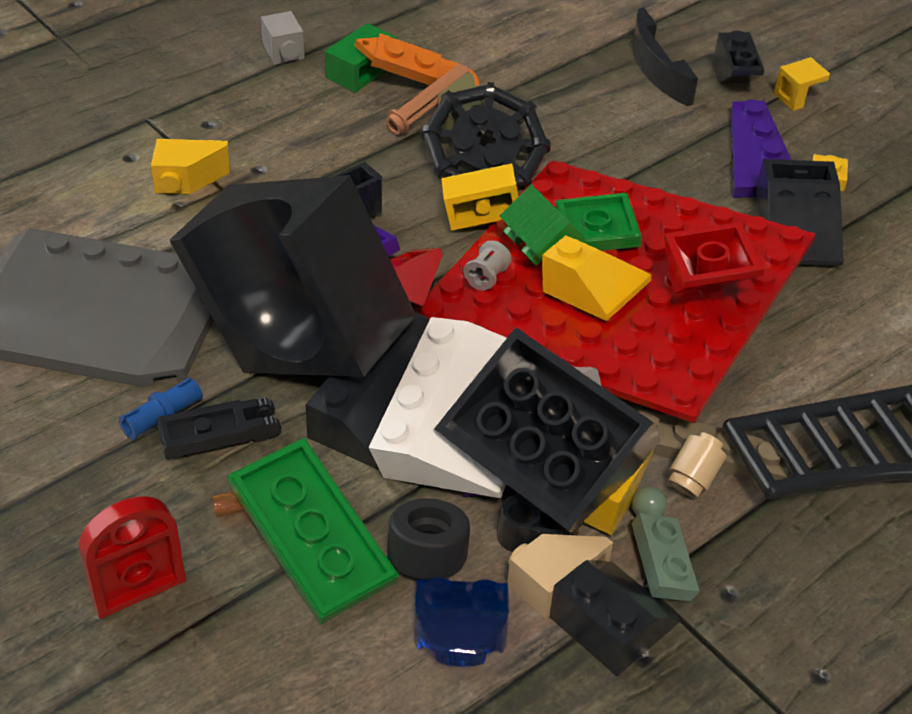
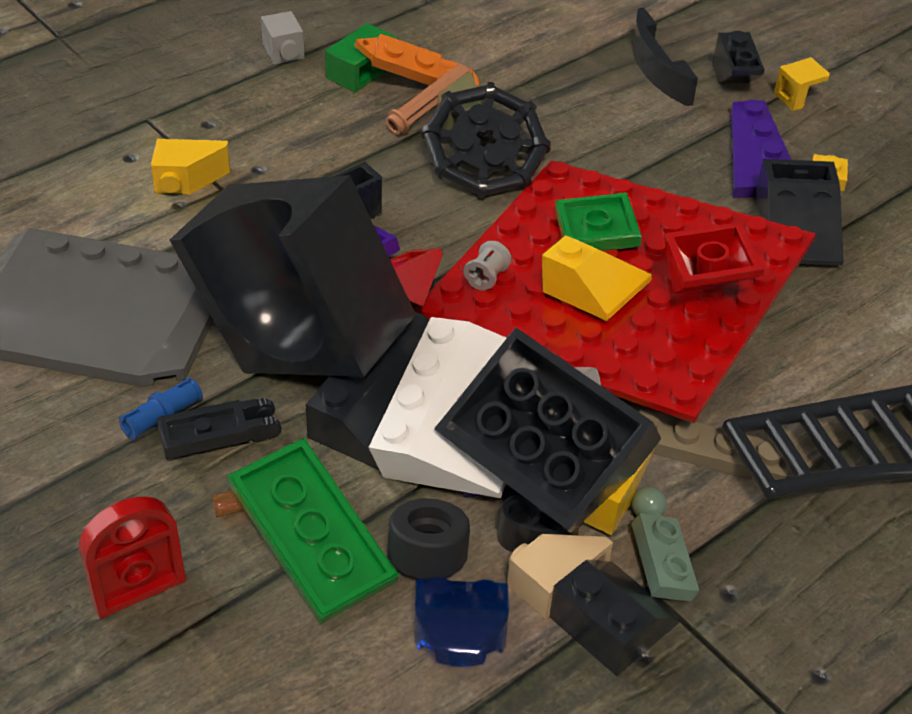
yellow brick [441,164,519,231] -> none
green brick [500,184,584,266] -> none
tan brick [667,432,727,499] -> none

